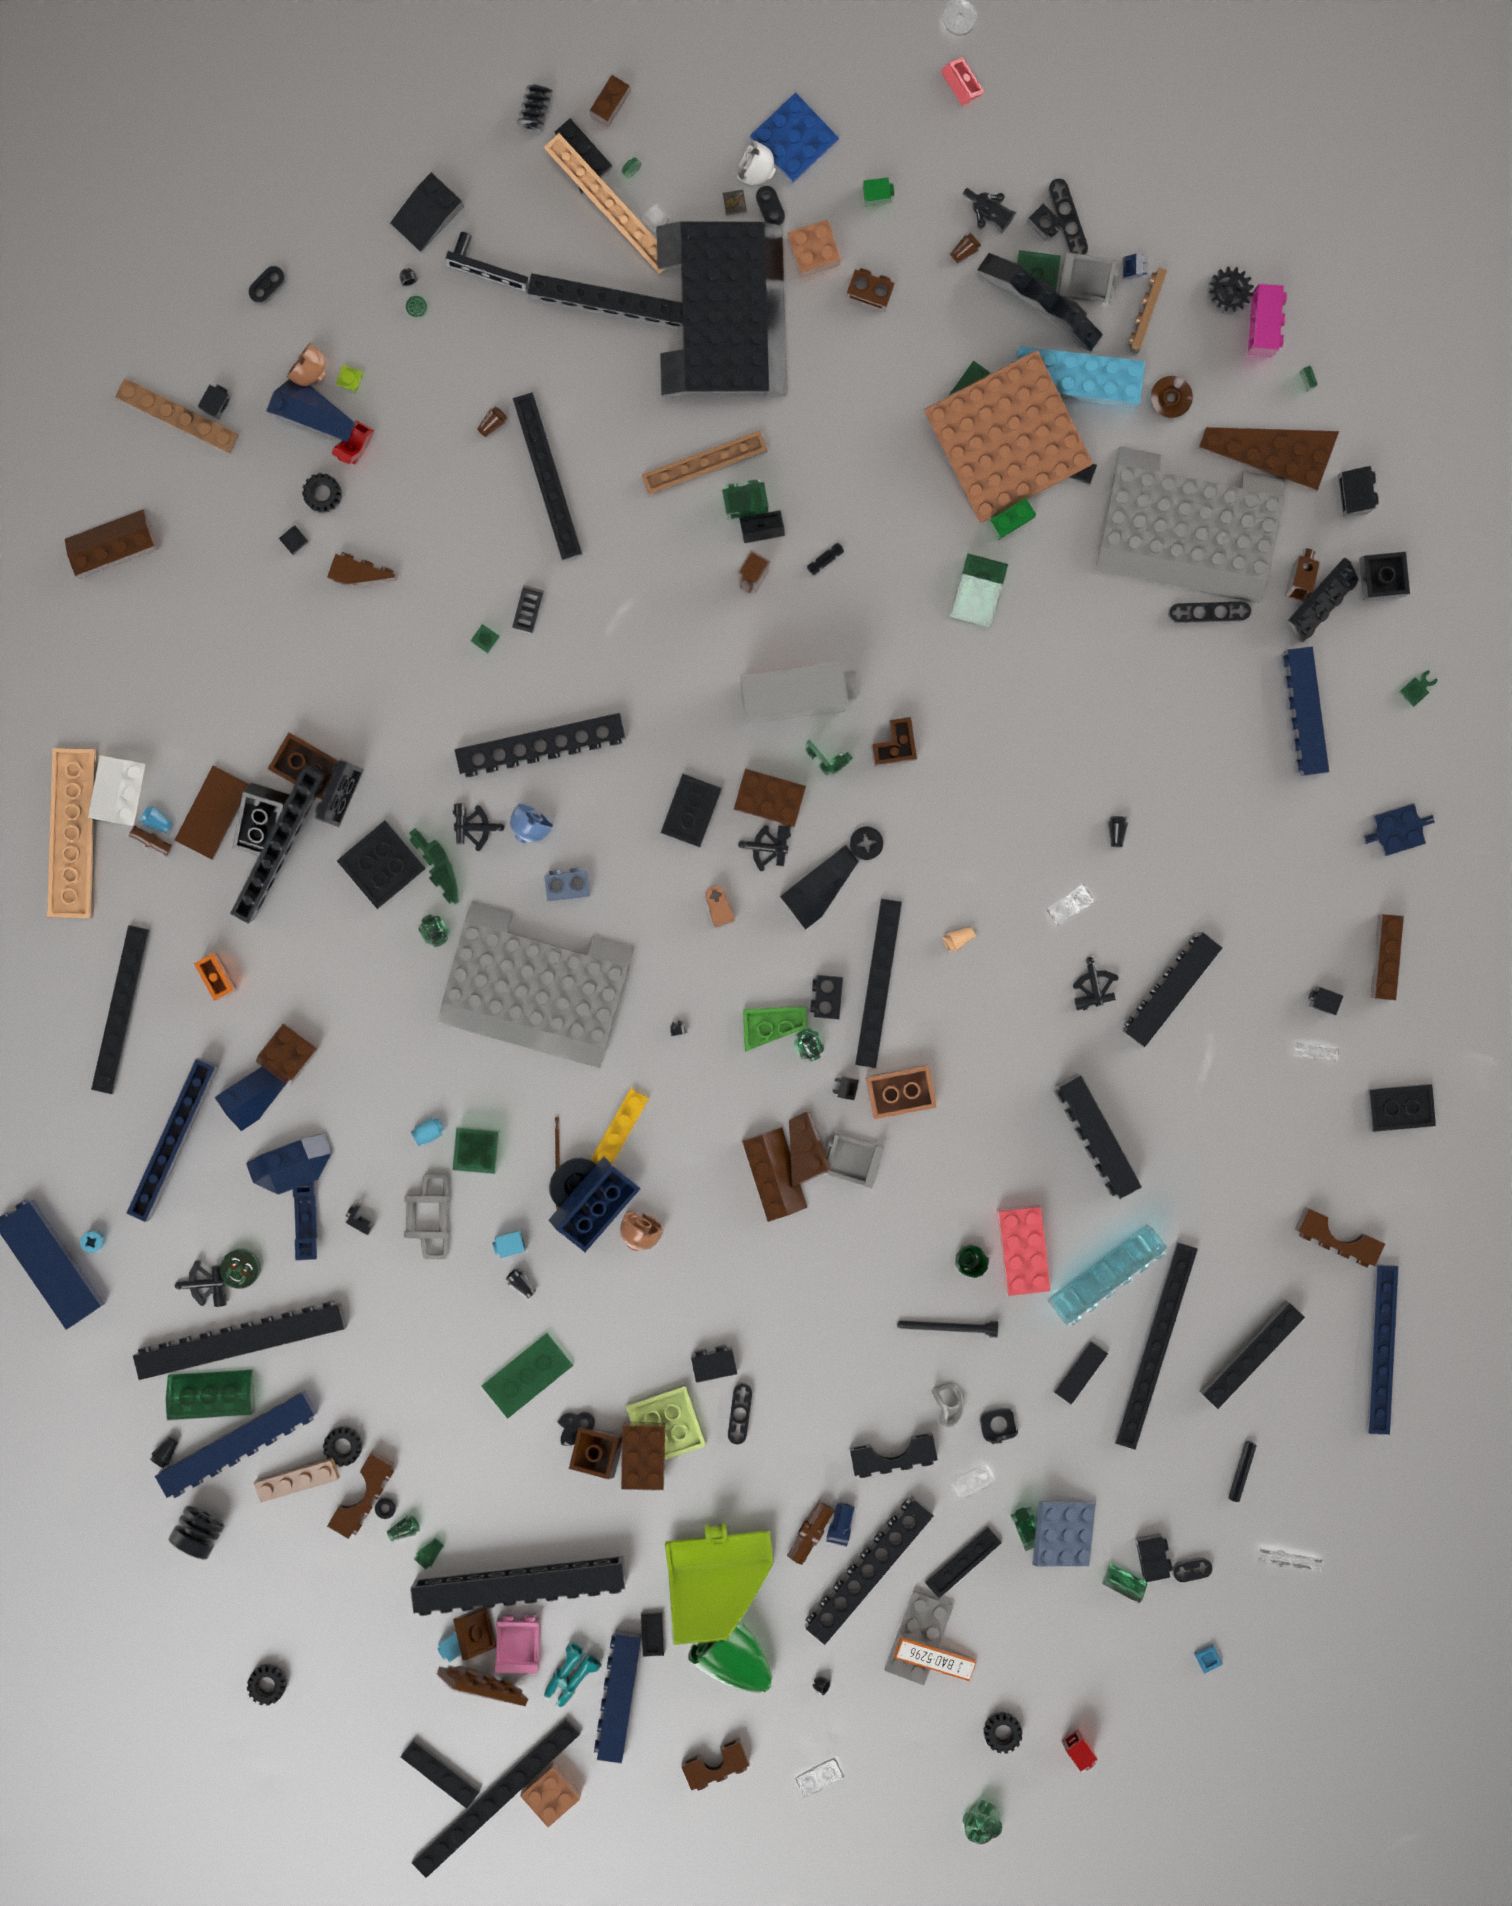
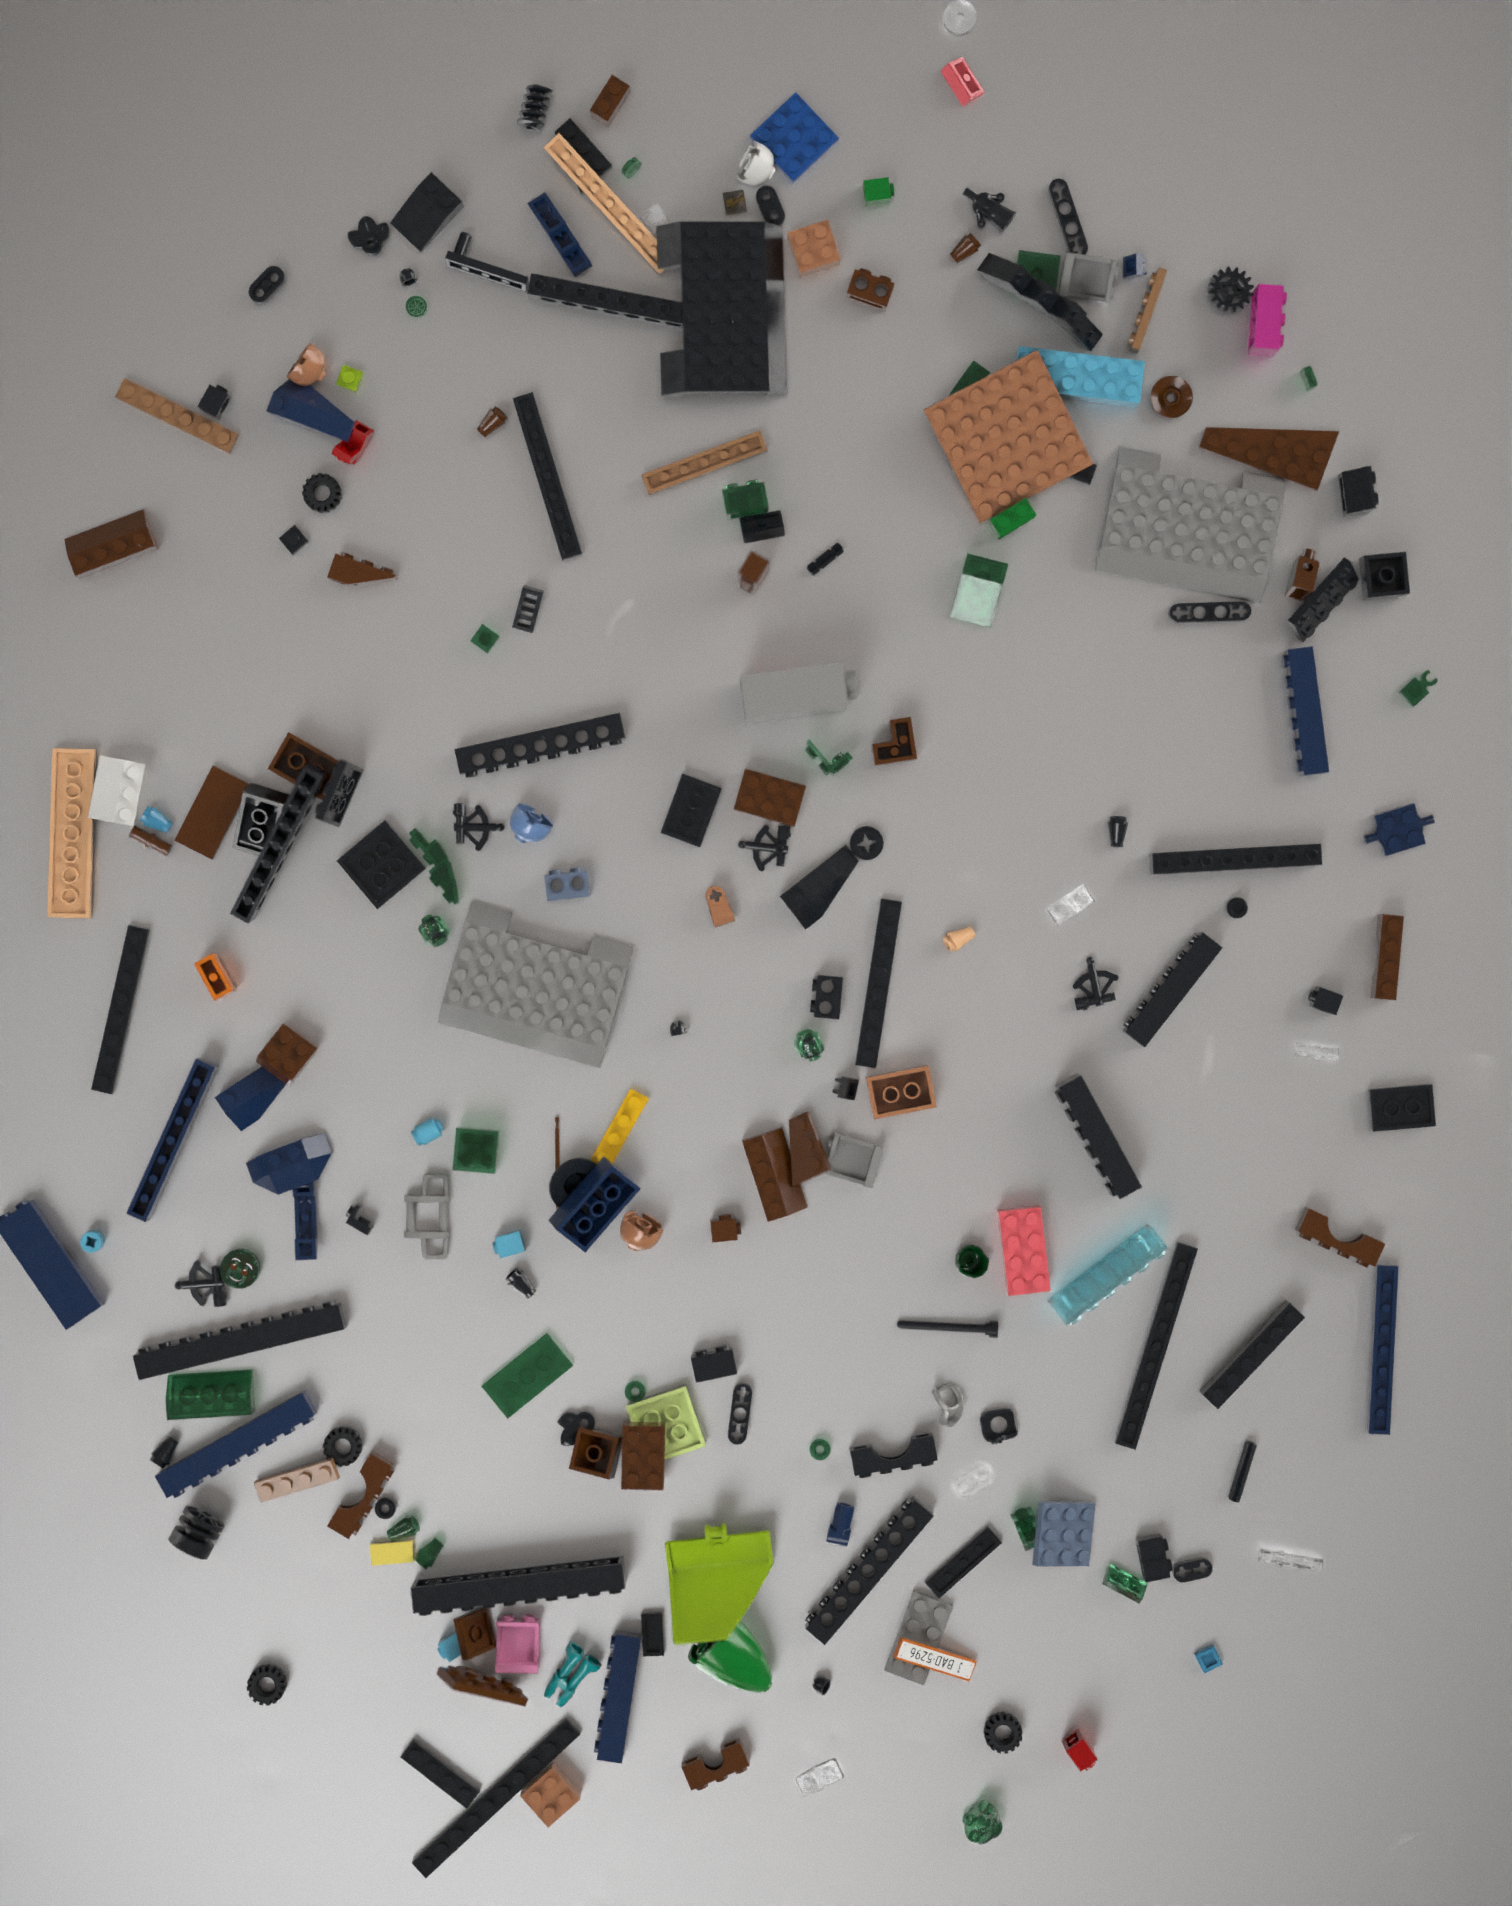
bright green wing [743,1006,807,1052] -> none
reddish brown piece [787,1501,835,1565] -> none
black brick [1027,203,1061,240] -> none
black tile [1054,1341,1108,1405] -> none
none -> black plate [347,216,390,256]
none -> light yellow tile [370,1540,414,1566]
none -> dark blue slope [527,192,592,277]
none -> clear green plate [625,1381,646,1402]
none -> reddish brown brick [710,1214,741,1243]
none -> clear green plate [809,1439,831,1460]
none -> black brick [1149,844,1322,875]
none -> black plate [1226,897,1248,918]

